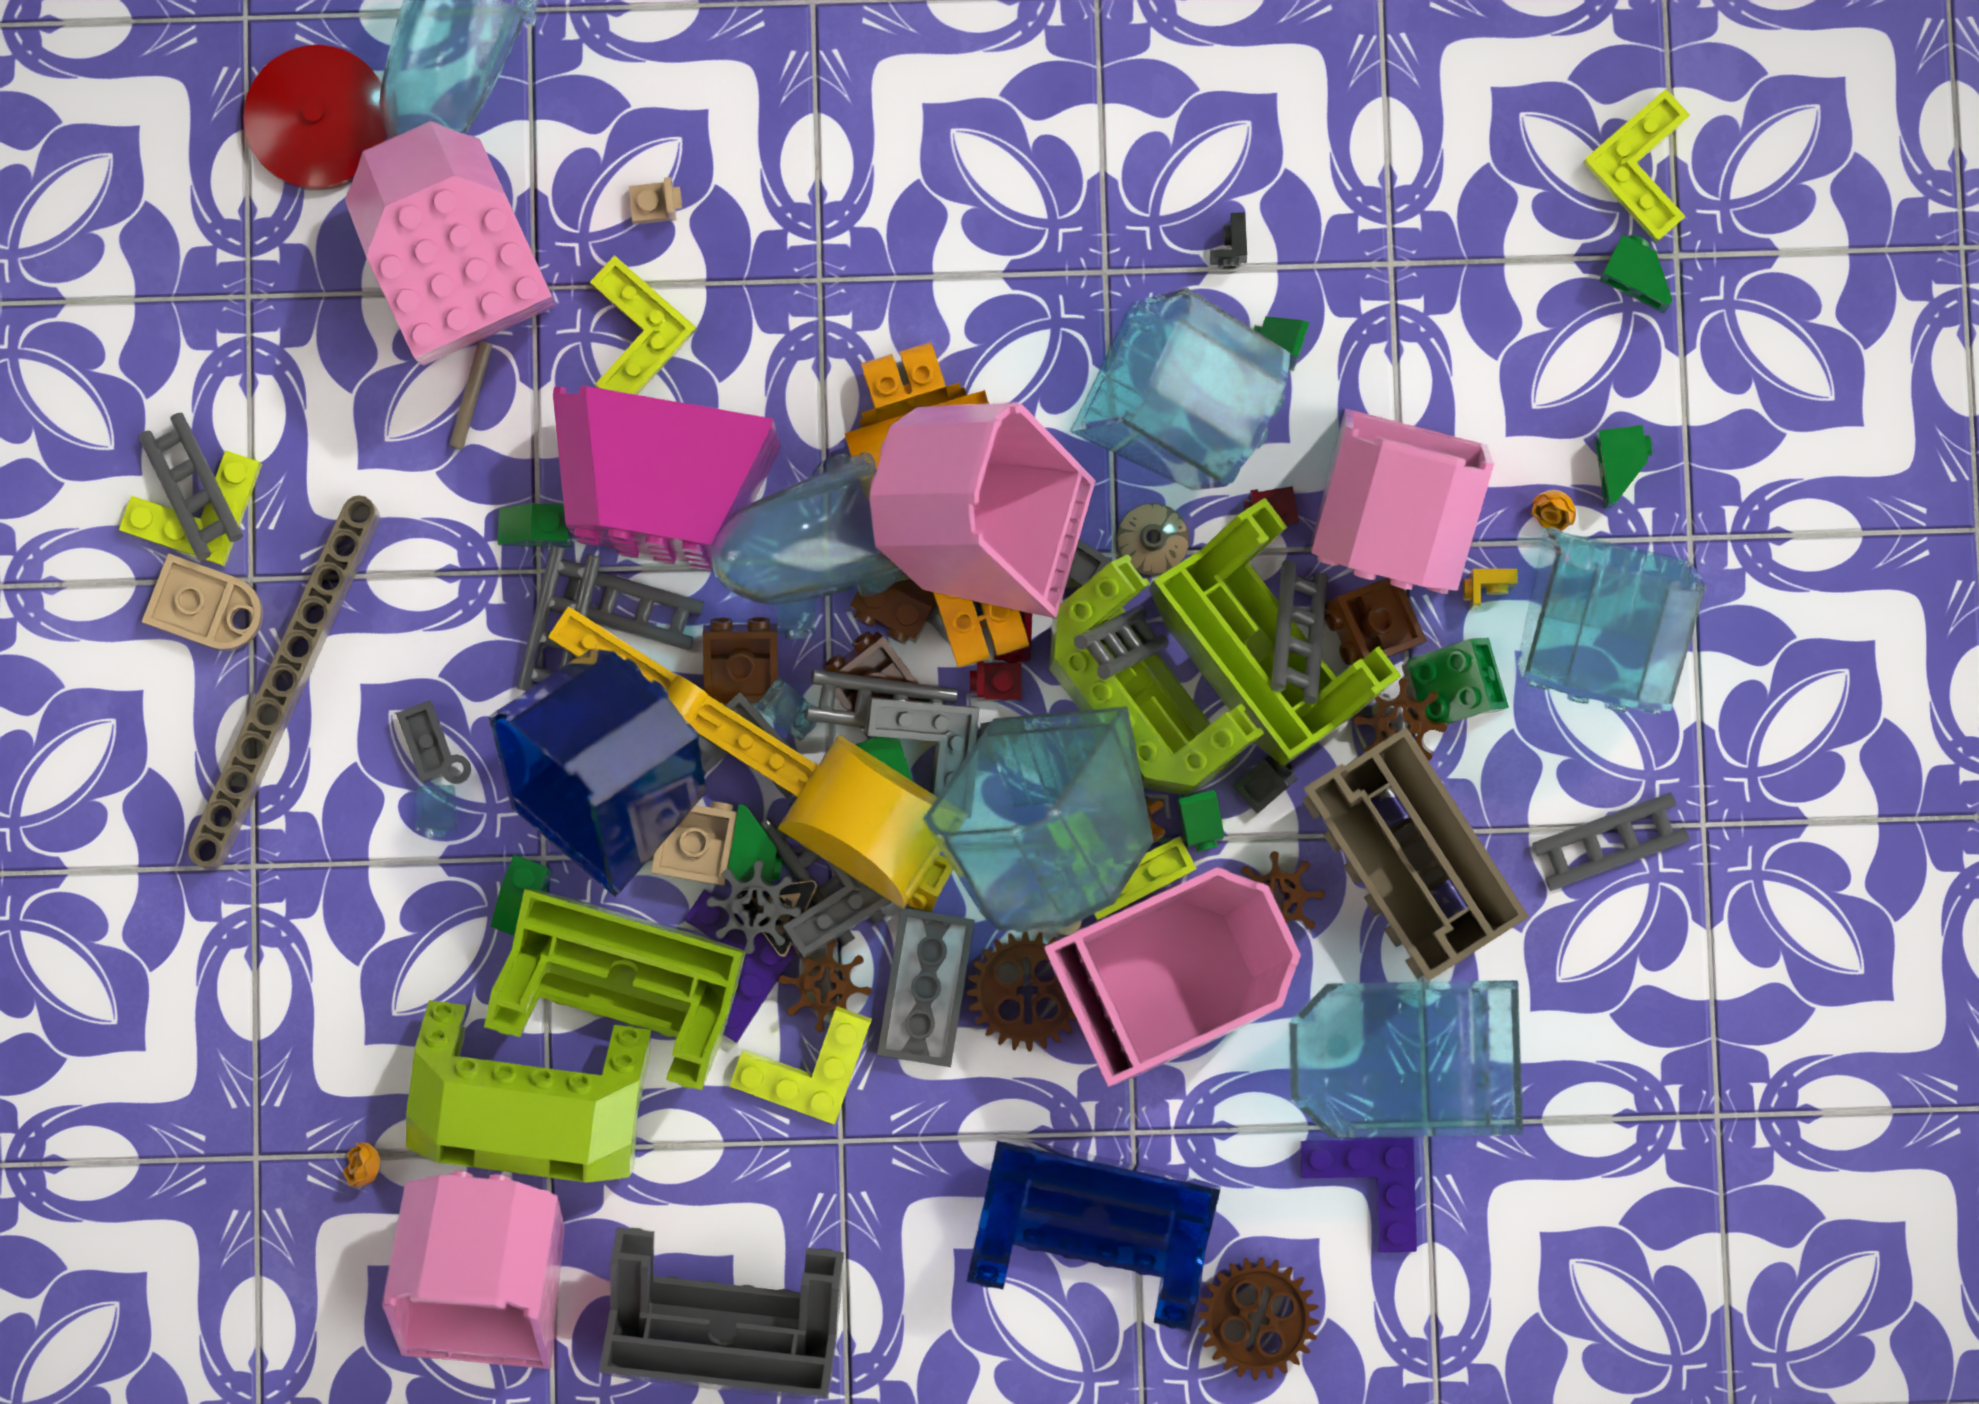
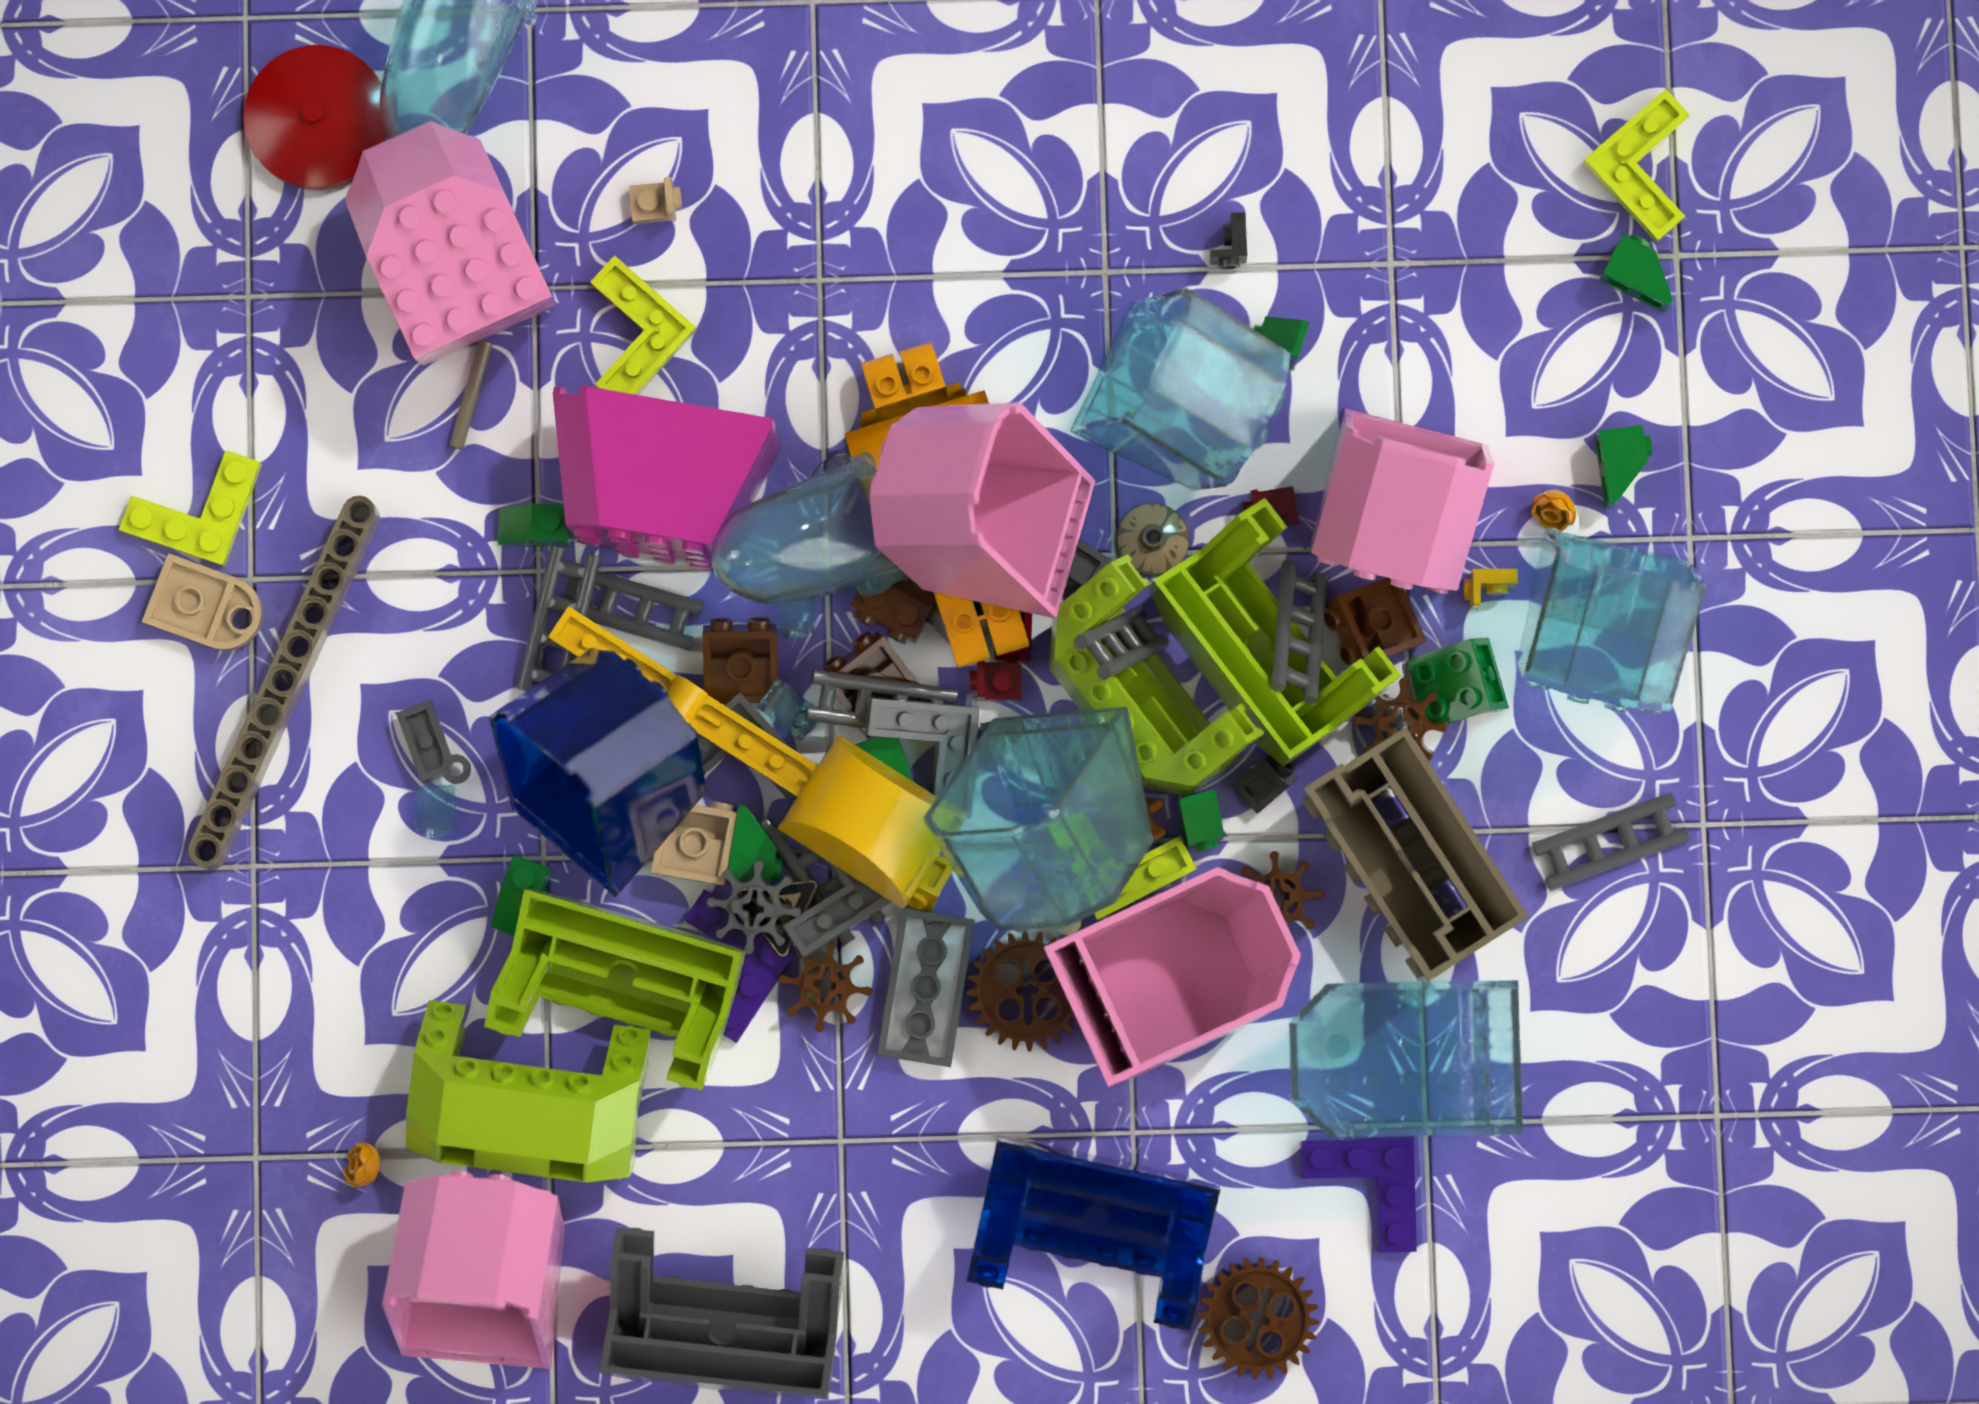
dark grey bar [138,412,243,560] -> none
neon yellow plate [729,1006,872,1125] -> none

